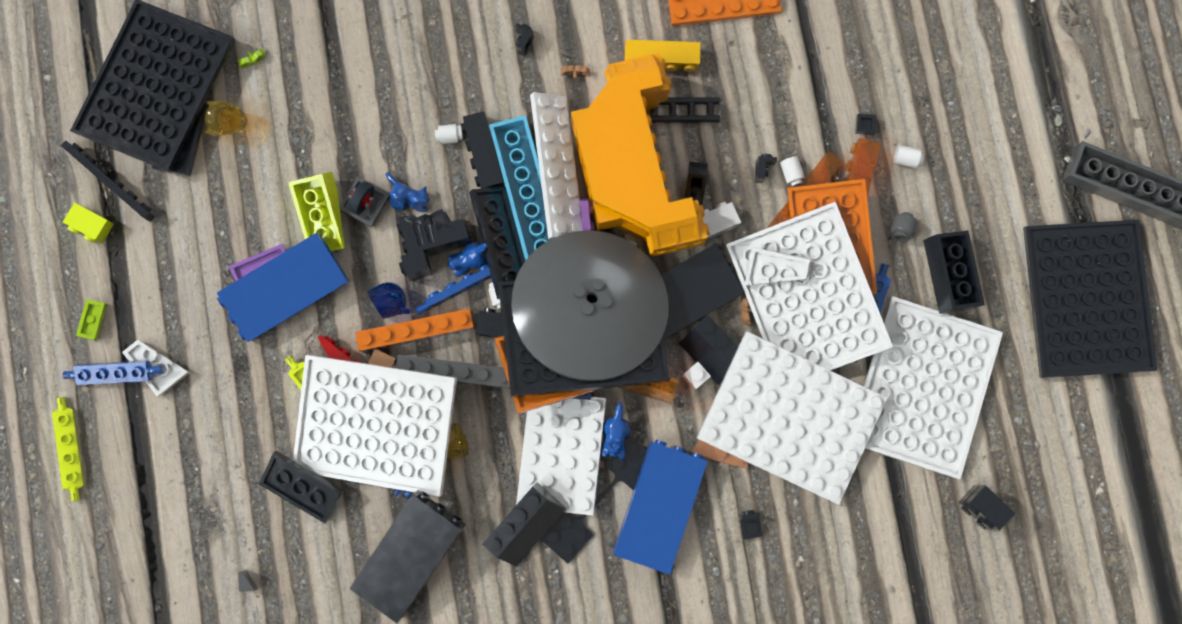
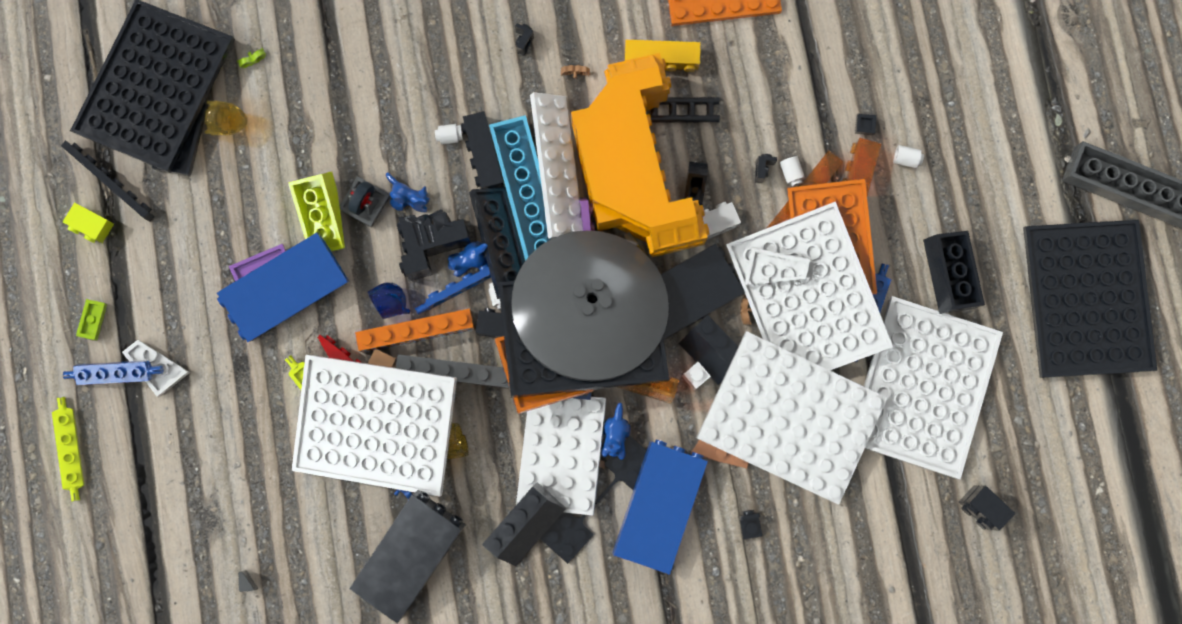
black plate [259,450,343,524] -> none
dark grey head [891,212,918,242] -> none

